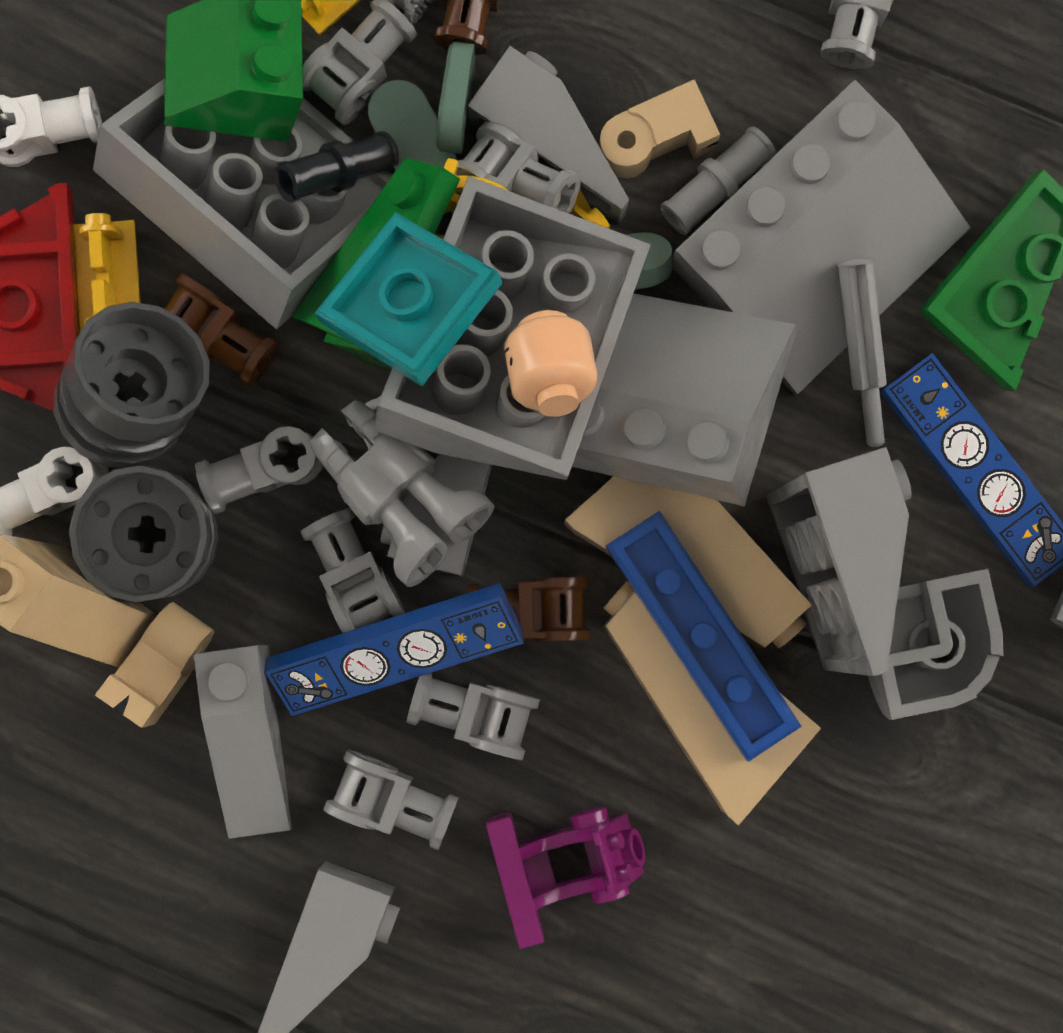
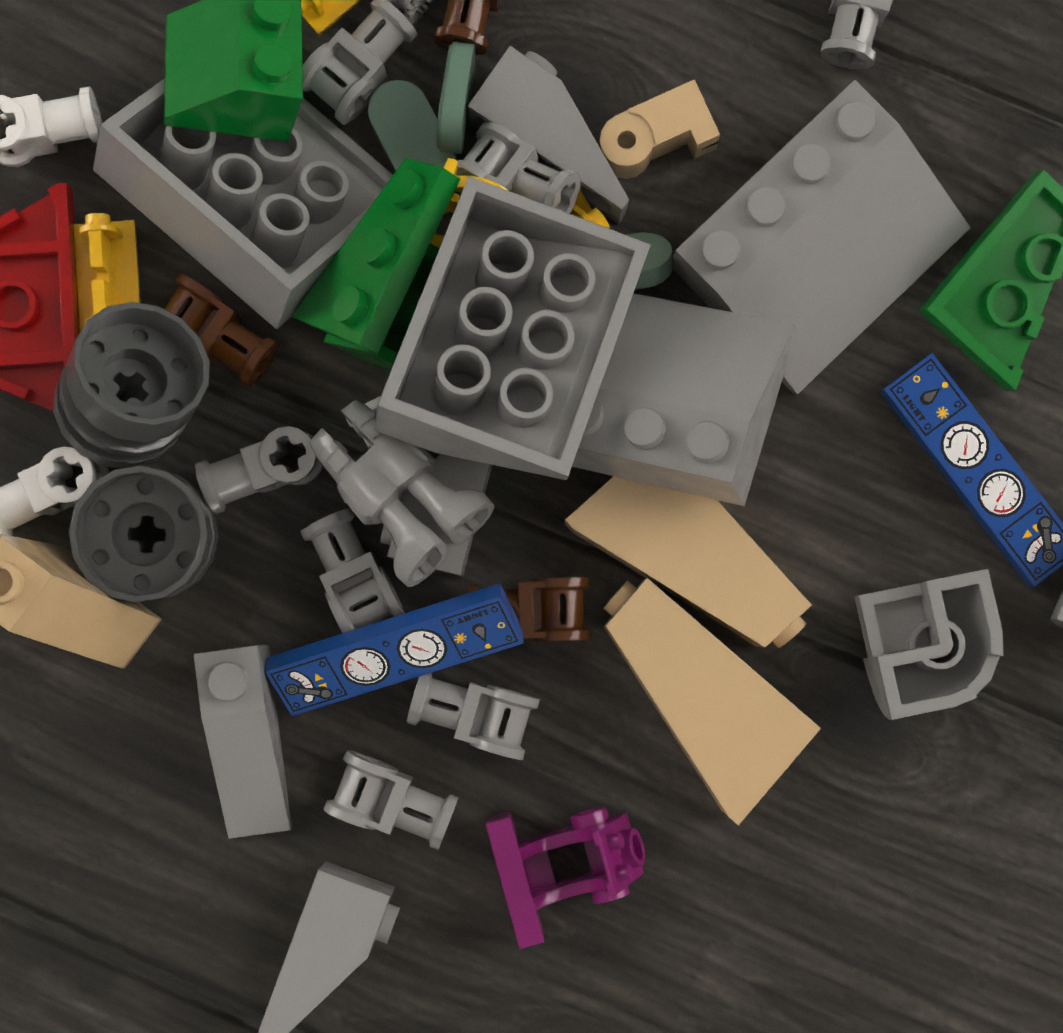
tan leg [95,602,214,728] -> none
black pin [274,131,399,203] -> none
teal tile [315,212,503,386] -> none
light nougat head [504,310,598,417] -> none
blue tile [605,511,802,762] -> none
light grey pin [660,127,776,235] -> none
light grey slope [766,447,912,676] -> none
light grey axle [837,258,887,447] -> none

